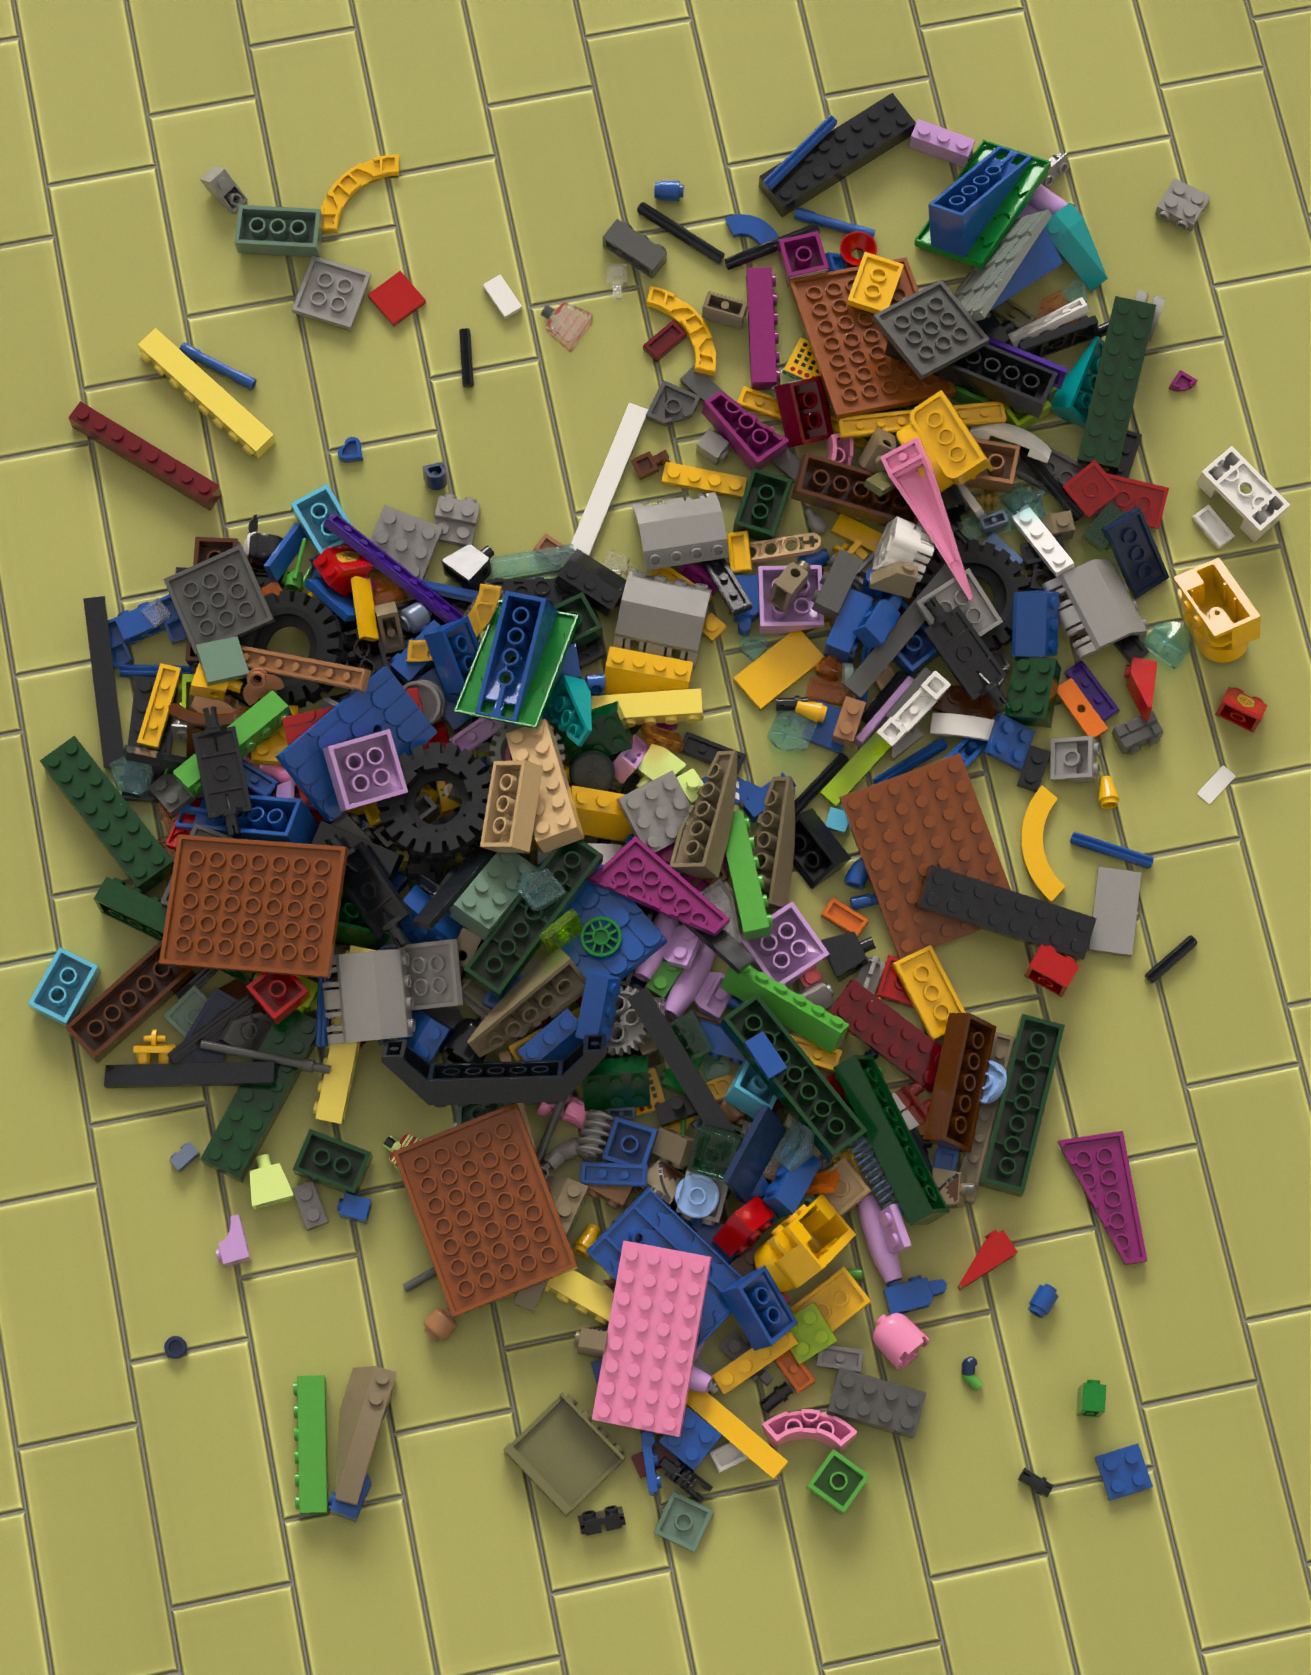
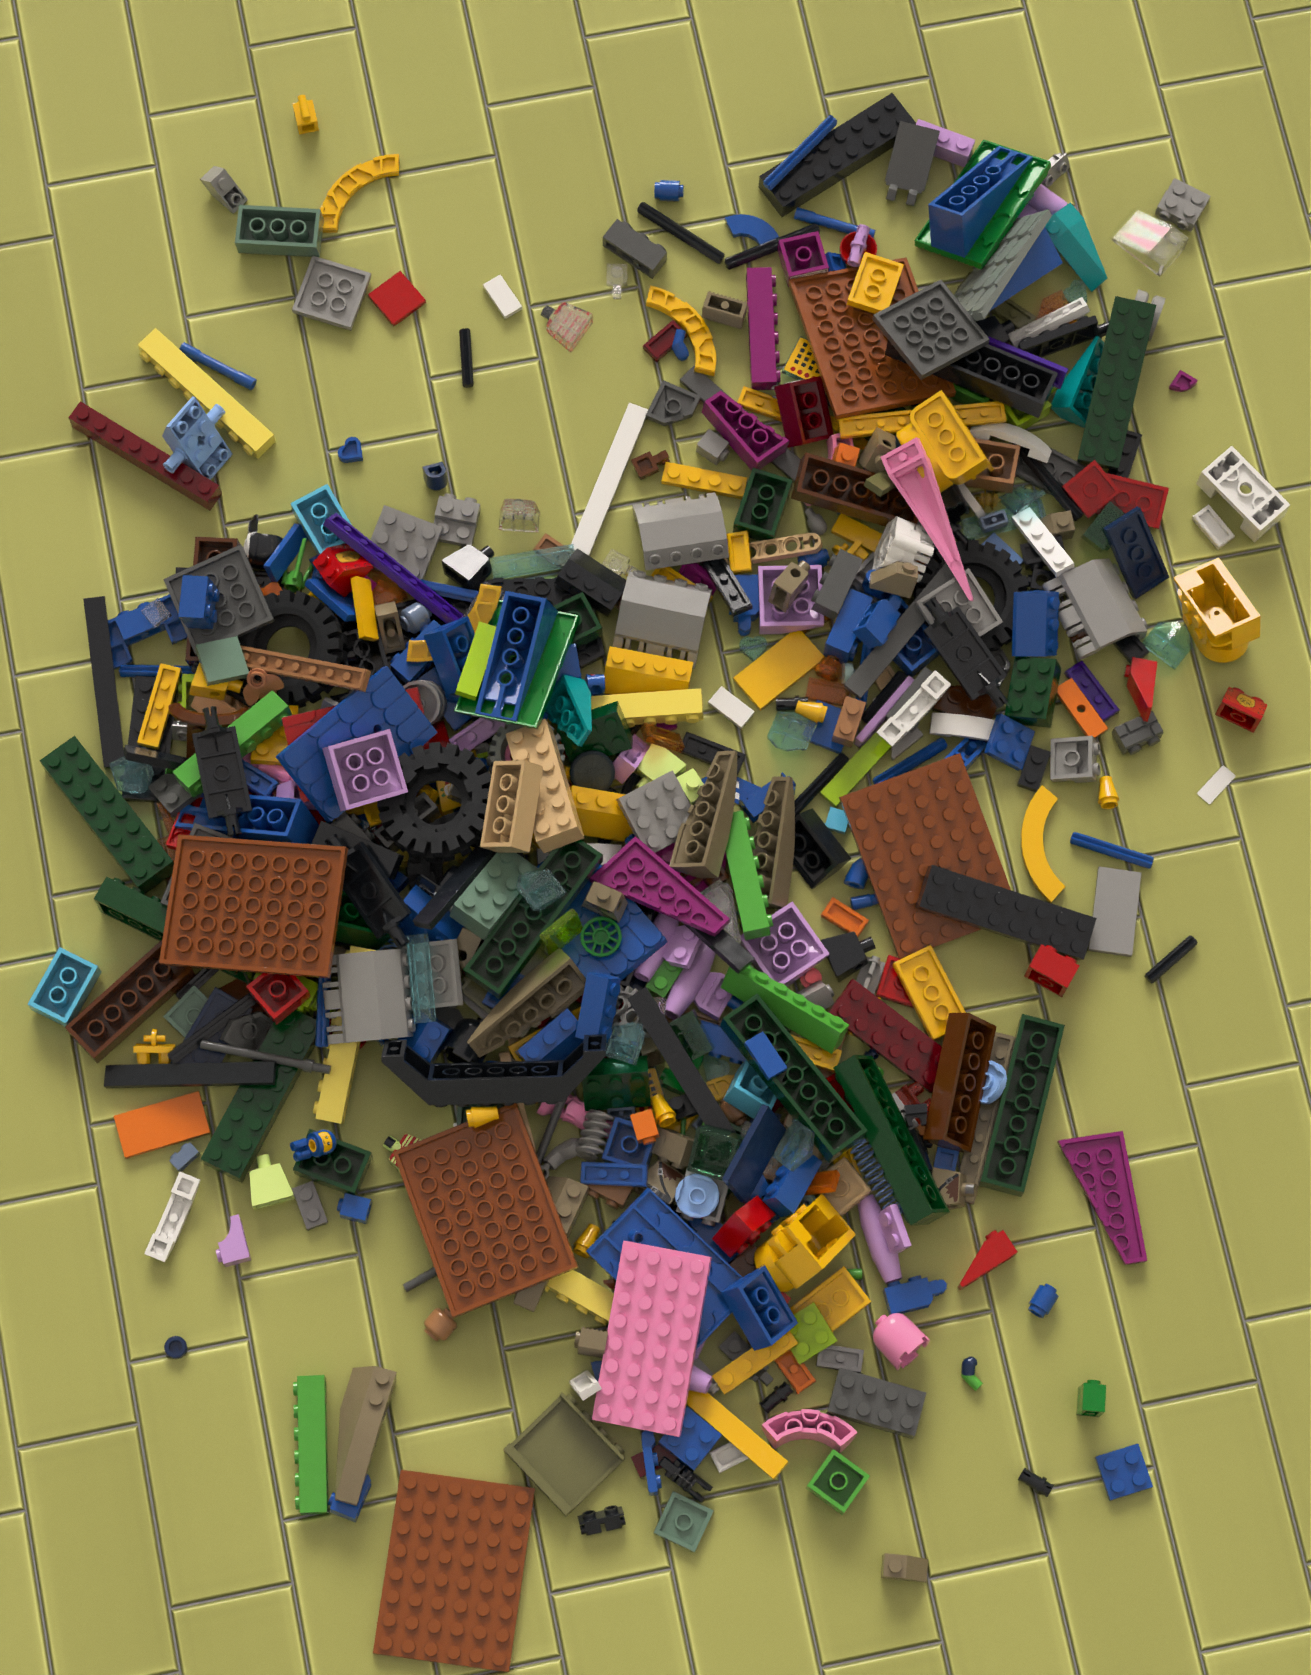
yellow plate [702,612,727,643] -> none
none -> orange tile [114,1091,211,1159]
none -> white slope [144,1172,201,1262]
none -> light blue slope [162,396,232,480]
none -> blue brick [178,575,220,629]
none -> blue piece [290,1129,337,1162]
none -> yellow brick [293,95,319,135]
none -> dark orange plate [373,1470,535,1672]
none -> clear light blue tile [406,934,436,1024]
none -> lime tile [455,621,496,701]
none -> yellow cone [465,1106,499,1128]
none -> clear torso [499,499,540,532]
none -> white tile [569,1370,602,1401]
none -> dark tan torso [581,881,628,923]
none -> clear light blue slope [606,1022,645,1065]
none -> orange brick [630,1109,660,1145]
none -> yellow cone [651,1094,676,1128]
none -> blue arm [672,329,689,361]
none -> white tile [708,686,755,729]
none -> orange brick [832,442,860,467]
none -> lavender pin [847,224,870,267]
none -> dark tan slope [881,1553,928,1583]
none -> dark grey tile [885,121,940,206]
none -> black tile [903,1103,928,1128]
none -> clear slope [1112,210,1189,277]

